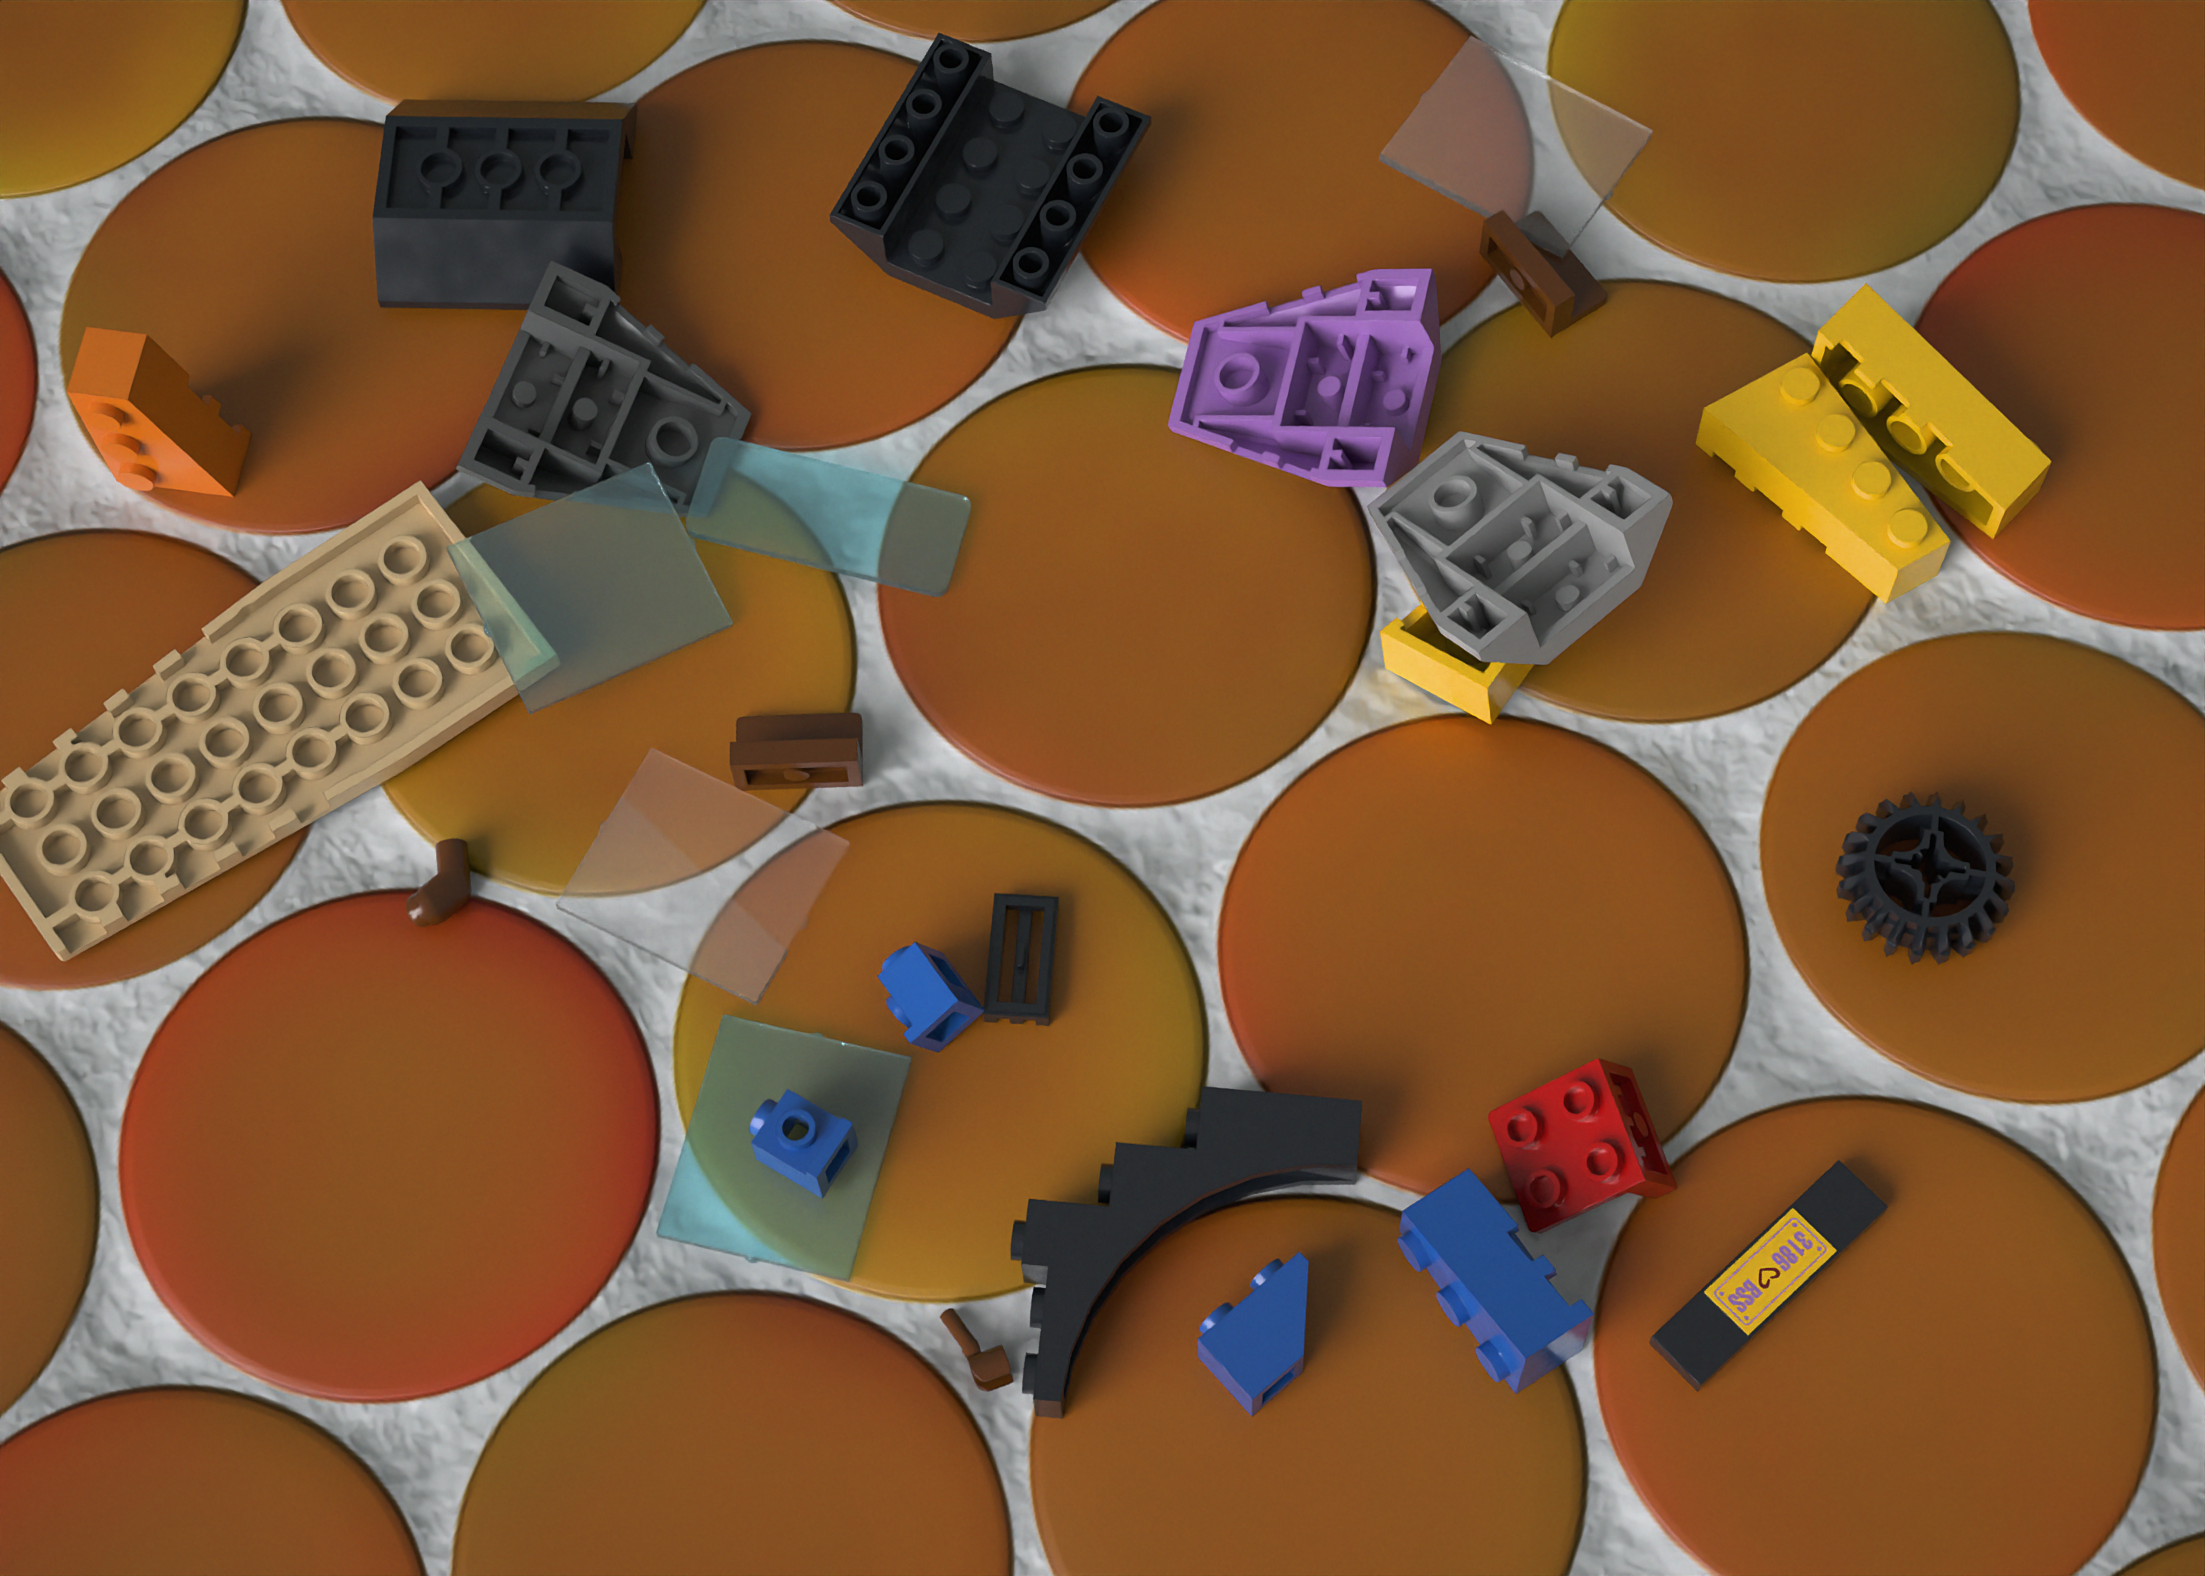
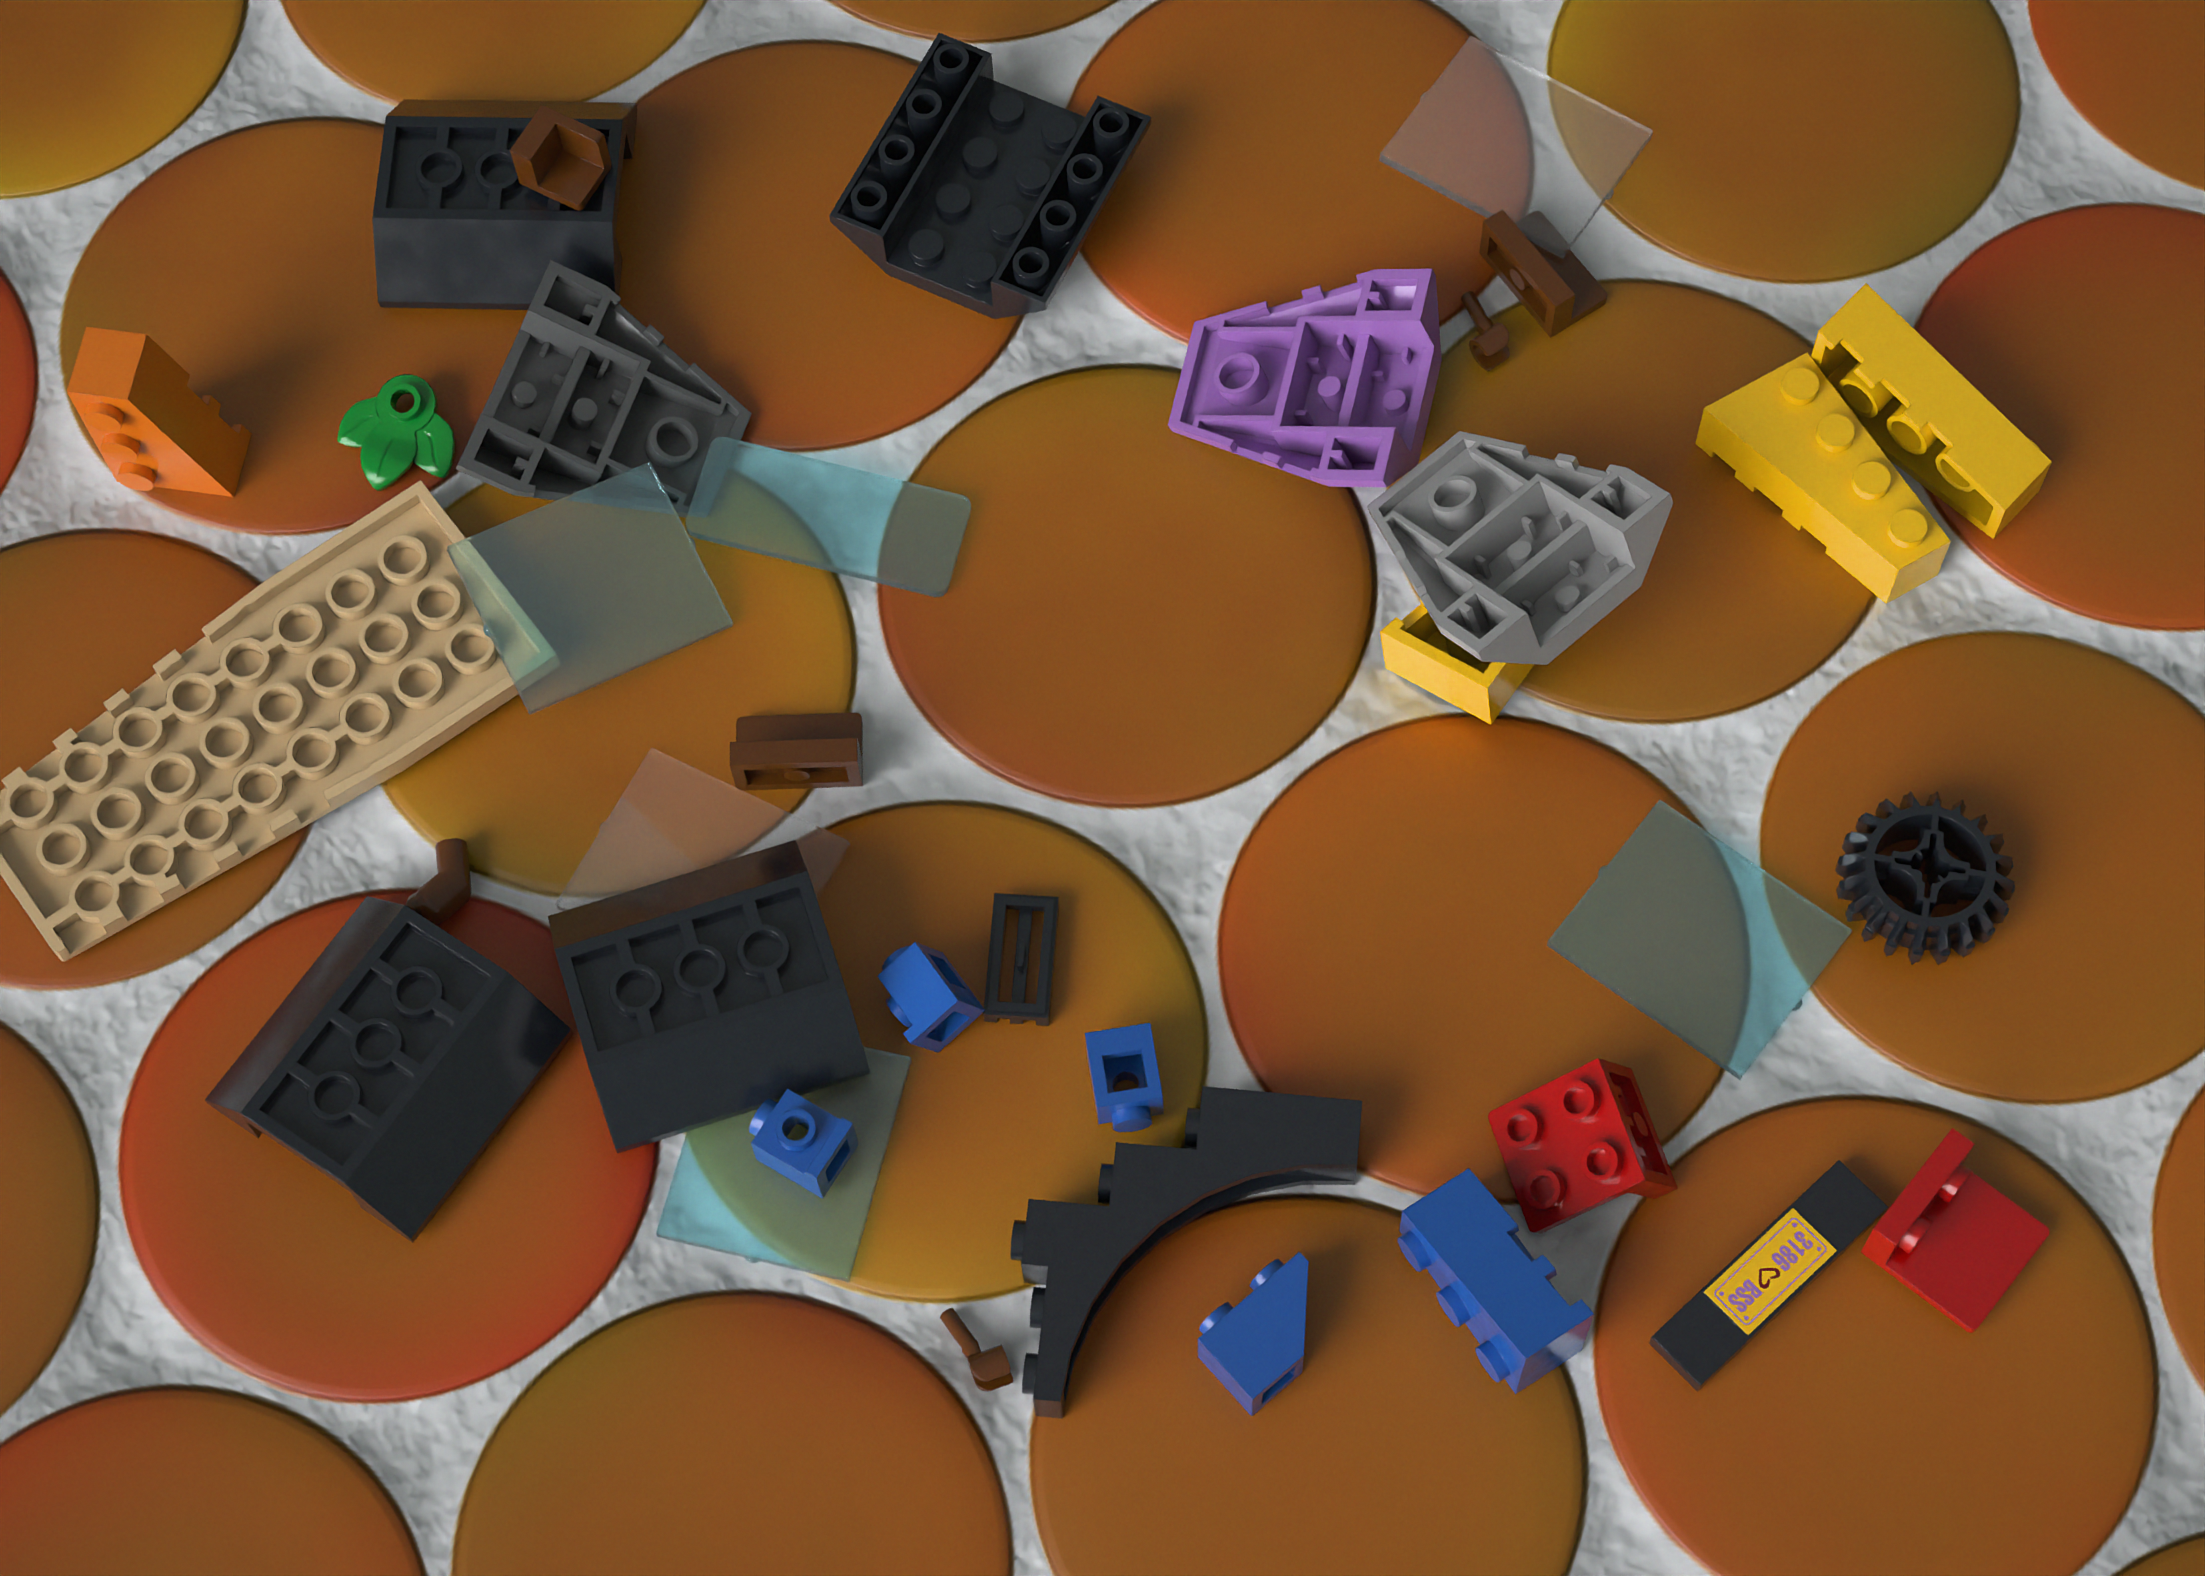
none -> black slope [205,896,573,1243]
none -> green plate [337,374,455,491]
none -> reddish brown panel [510,105,613,210]
none -> black slope [548,840,871,1154]
none -> blue brick [1085,1023,1164,1132]
none -> reddish brown hand [1461,291,1510,371]
none -> clear light blue piece [1547,799,1852,1080]
none -> red bracket [1861,1128,2050,1333]

